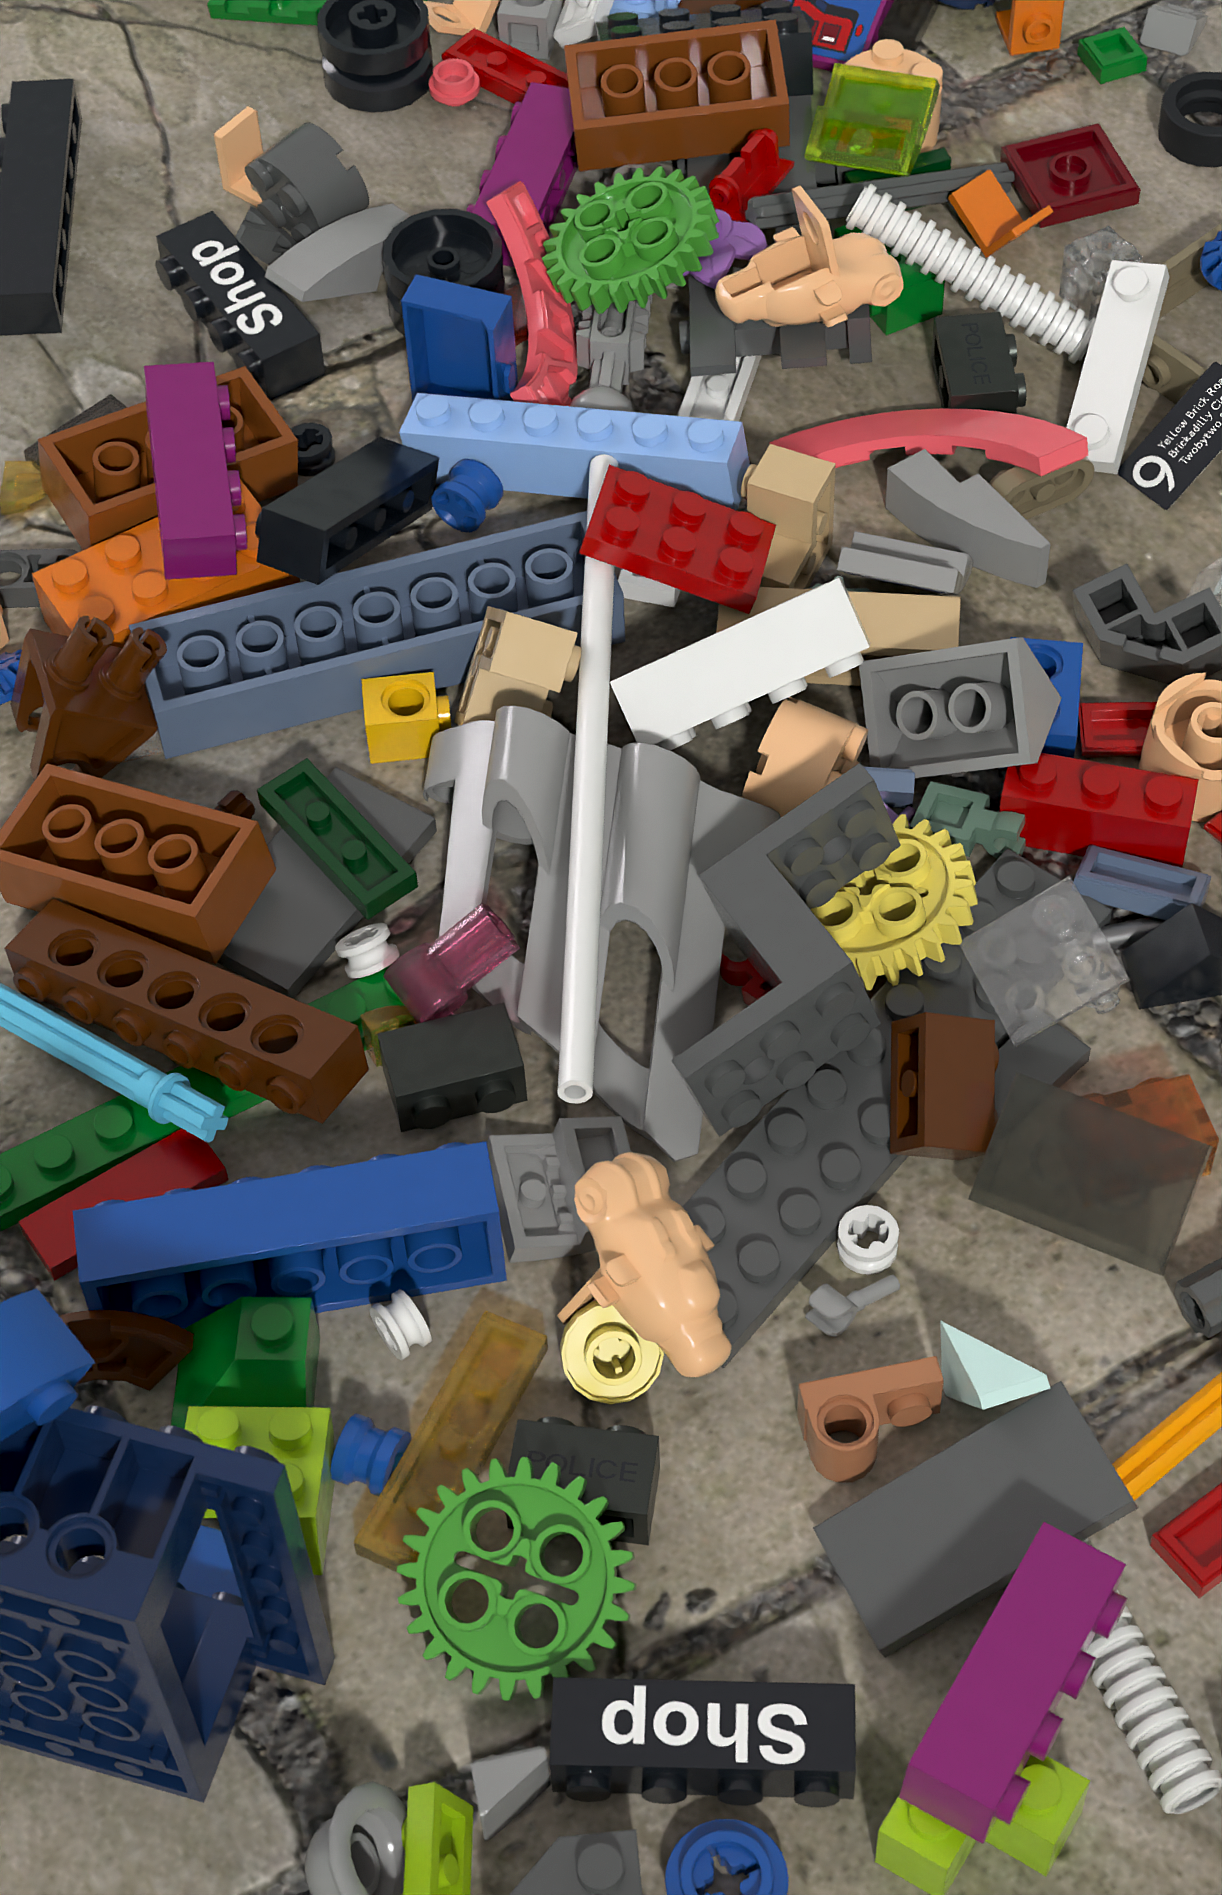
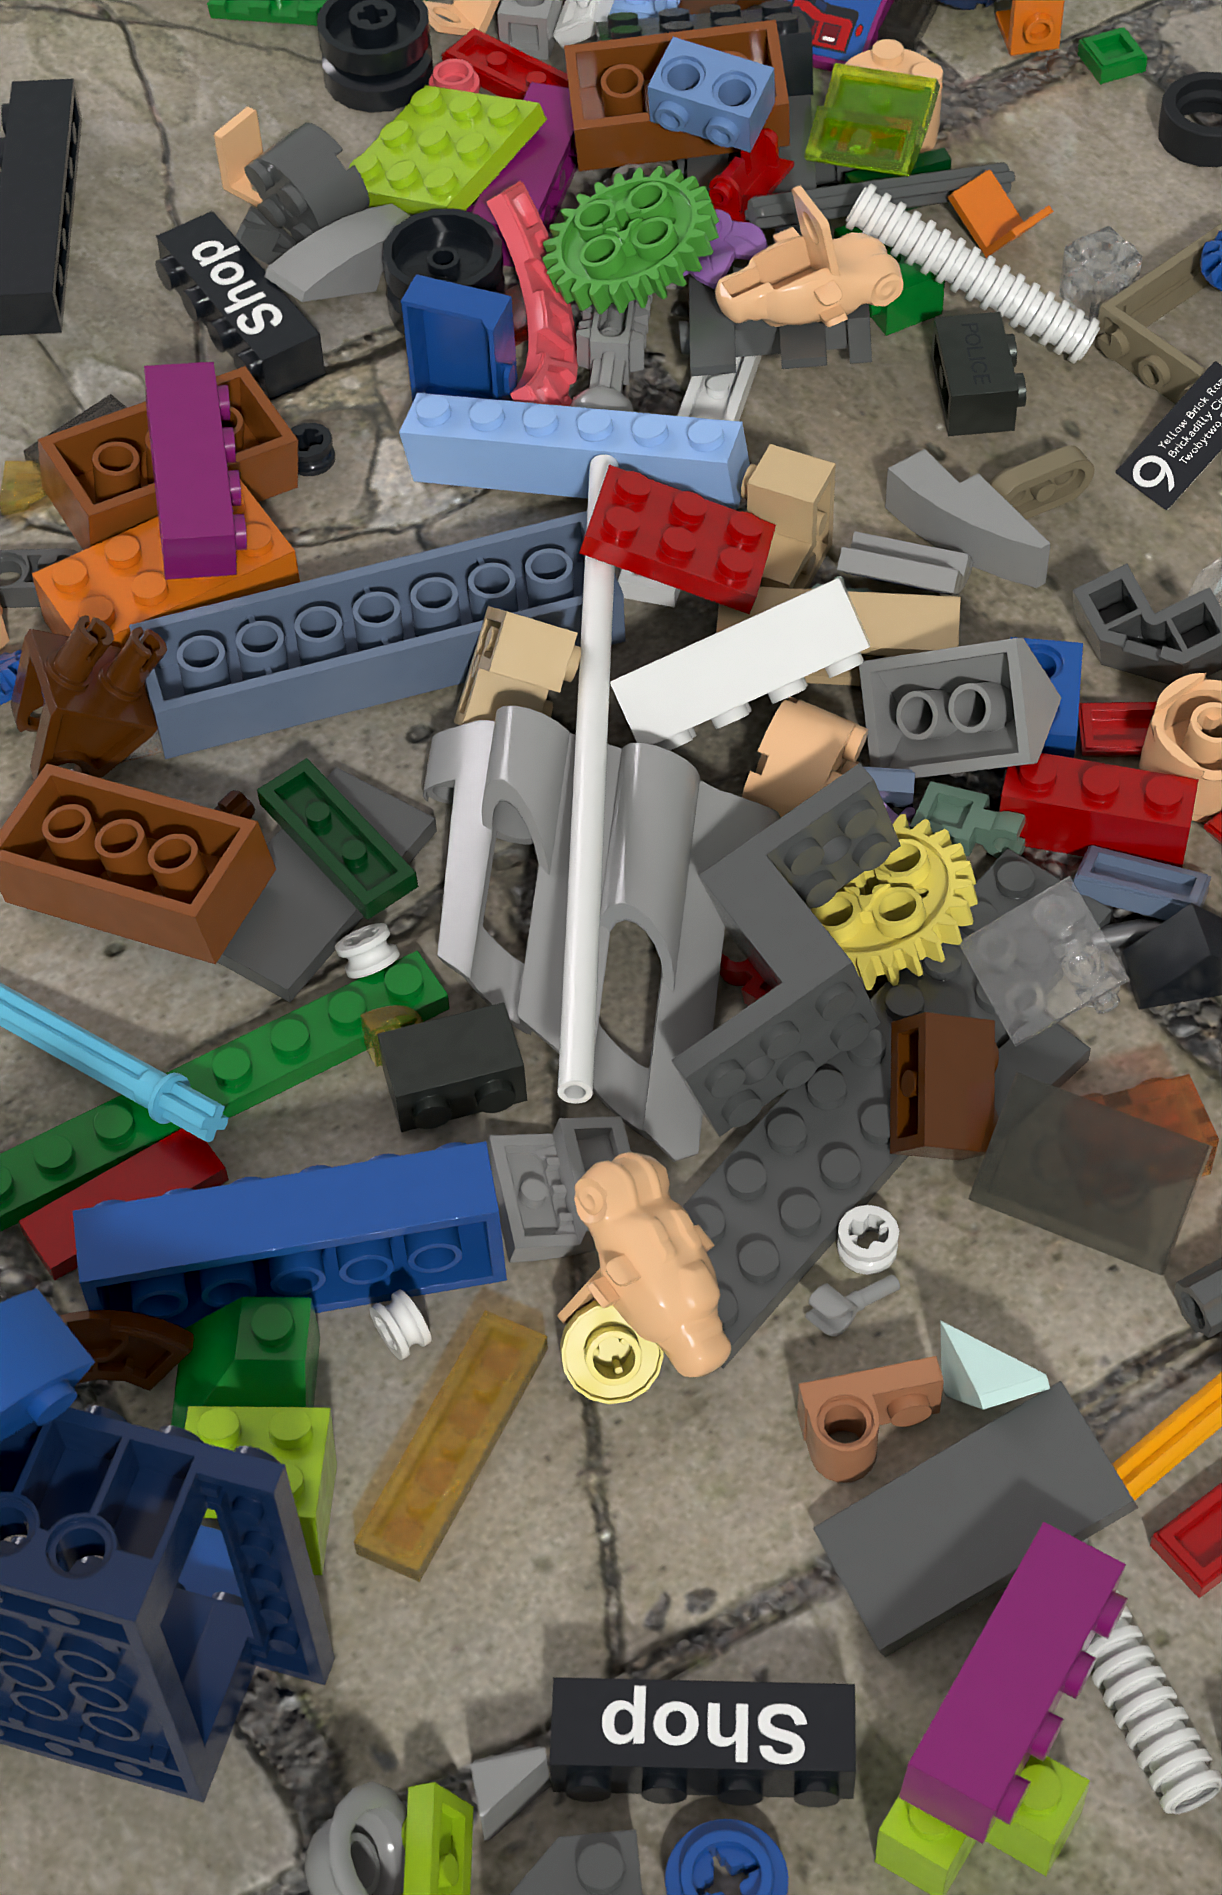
reddish brown brick [4,899,369,1124] -> none
black brick [255,437,439,585] -> none
blue wheel [330,1413,412,1499] -> none
yellow brick [361,672,452,764] -> none
clear pink piece [383,903,520,1023] -> none
bright green gear [397,1457,637,1701] -> none
blue wheel [431,459,504,533] -> none
pearl dark grey brick [505,1417,660,1545] -> none
coral tile [769,408,1089,477] -> none
dark red plate [1000,123,1141,228] -> none
white plate [1066,260,1169,474] -> none
light grey slope [1140,1,1208,56] -> none
none -> lime plate [349,85,547,215]
none -> medium blue brick [648,37,775,153]

